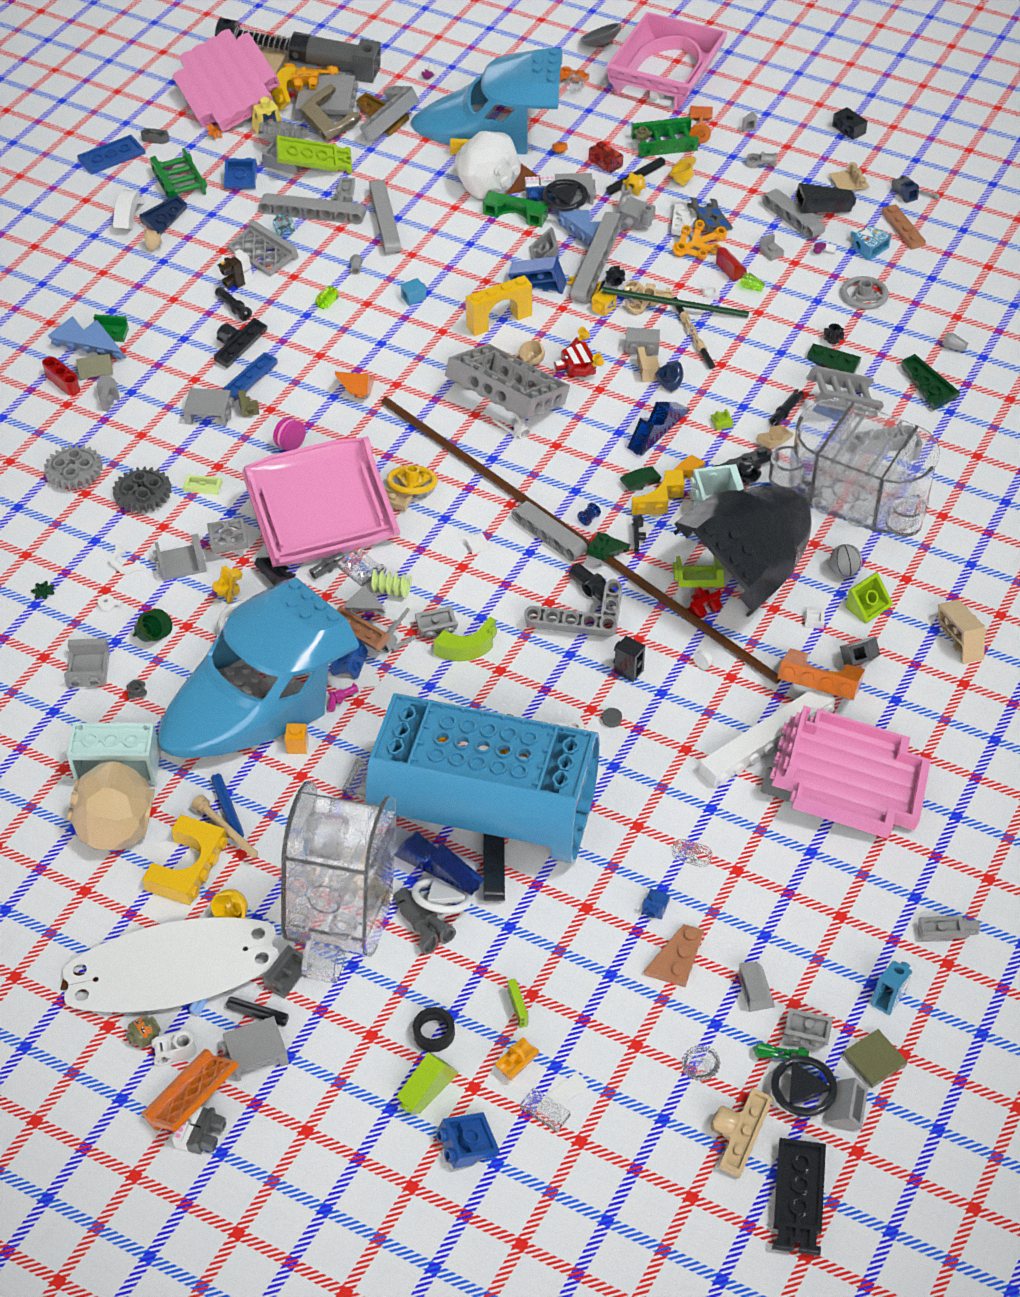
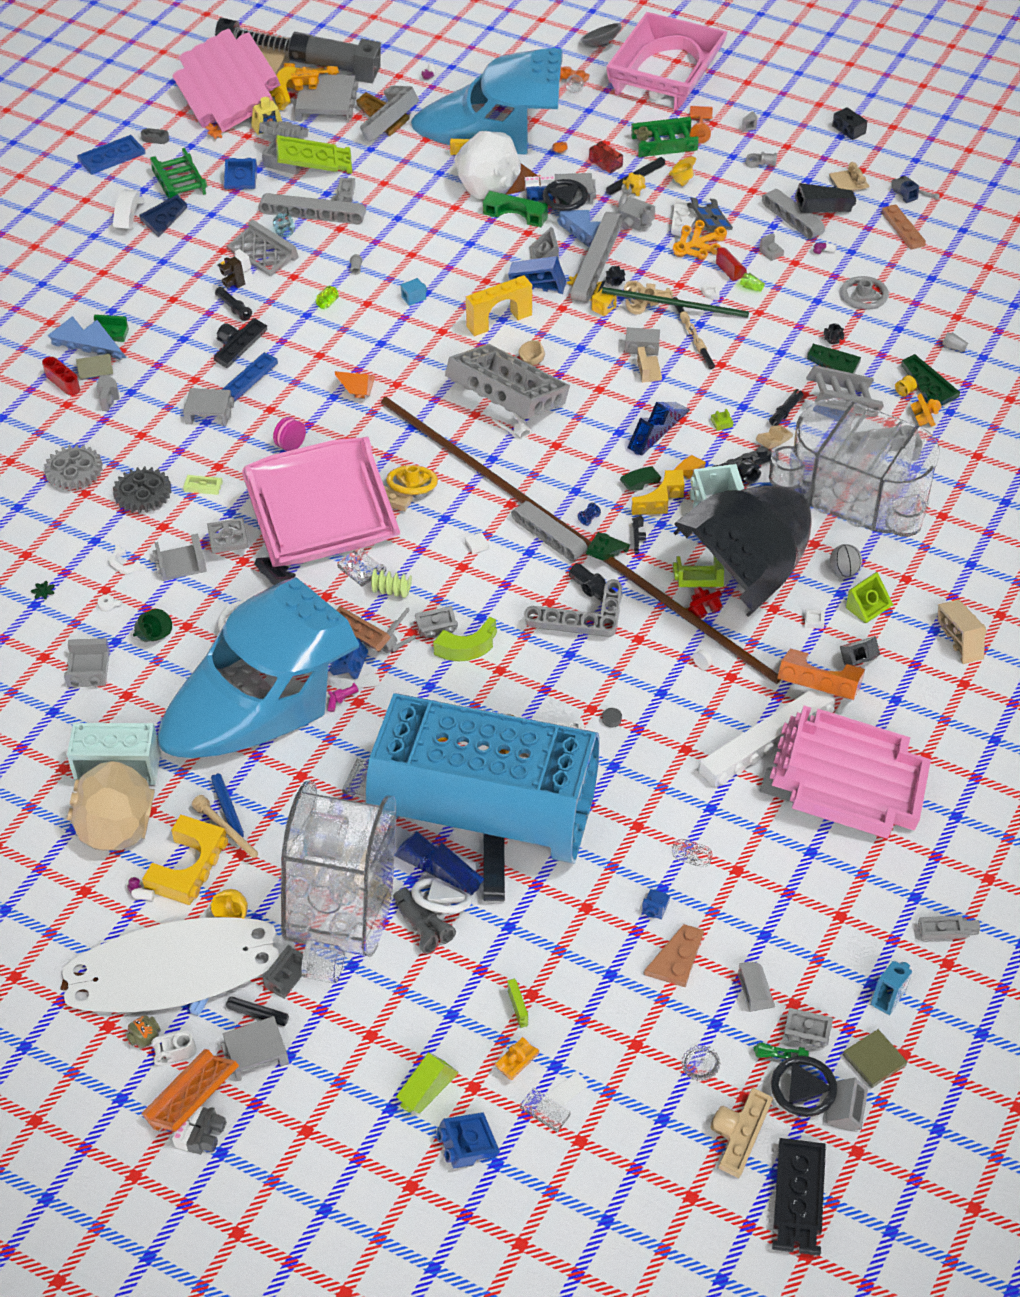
dark grey plate [126,680,147,699] -> none
tan cone [144,230,162,251] -> none
yellow hips [212,565,243,603] -> none
olive bracket [238,390,259,417] -> none
light orange brick [285,723,309,754] -> none
dark tan connector [299,84,361,142] -> none
dark grey pin [309,552,346,579] -> none
light grey slope [344,586,386,613] -> none
light grey beam [369,180,401,254] -> none
black tyre [413,1007,455,1052] -> none
red torso [554,327,604,377] -> none
black brick [613,636,645,683] -> none
dark blue piece [655,360,684,392] -> none
dark azure torso [850,226,891,261] -> none
none -> white arm [127,877,155,901]
none -> yellow wheel [895,375,917,397]
none -> light orange hips [910,393,941,427]

